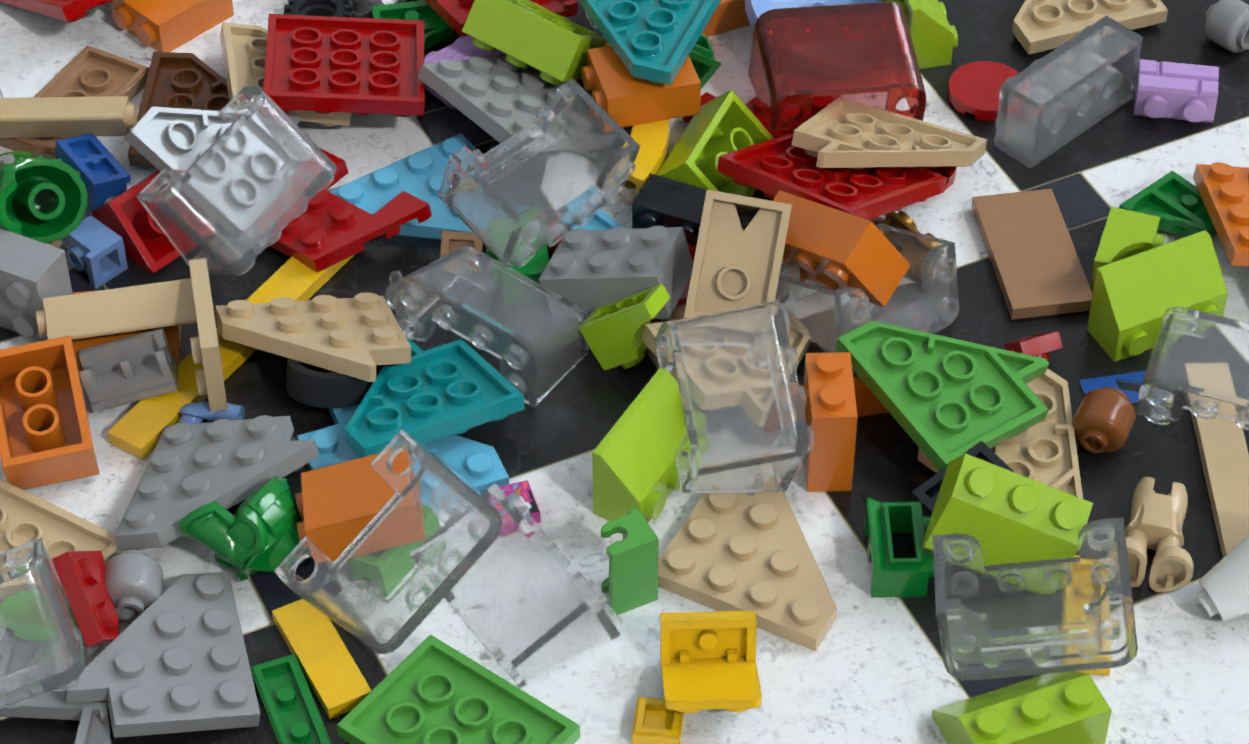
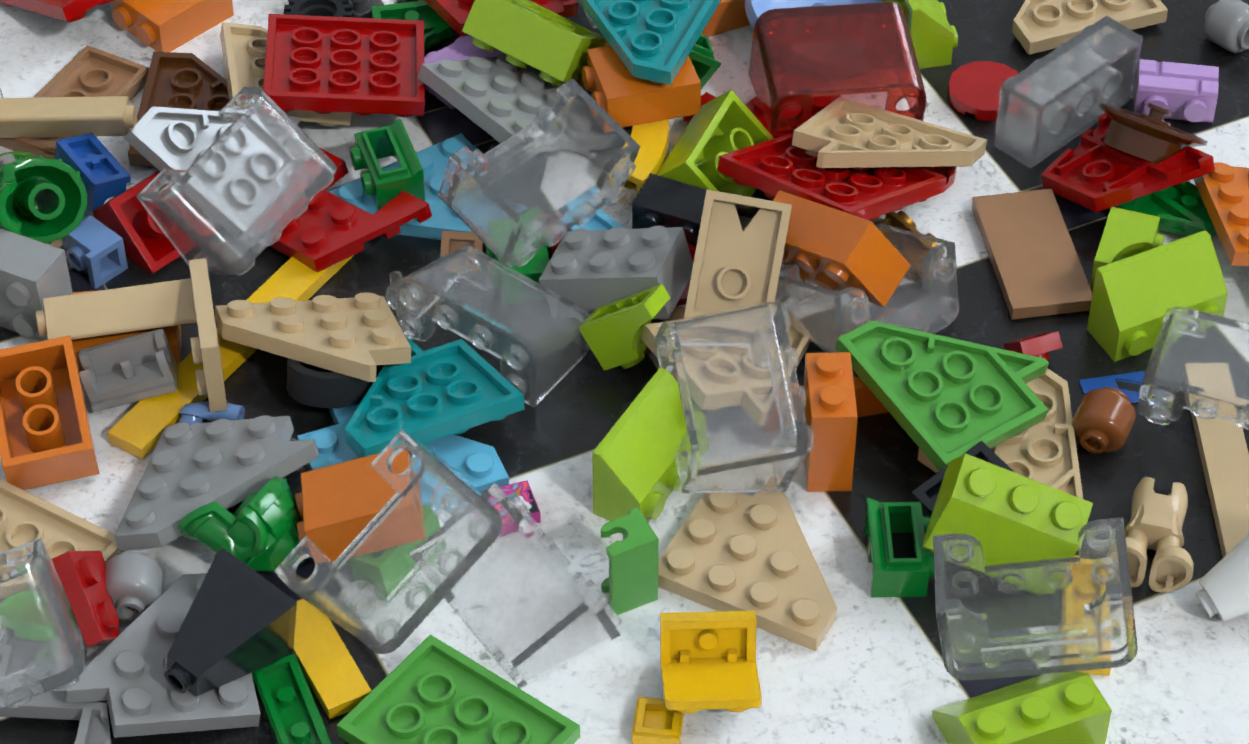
none -> black slope [164,548,297,697]
none -> green window [349,119,425,210]
none -> red wing [1041,113,1215,212]
none -> reddish brown wheel [1100,102,1208,164]

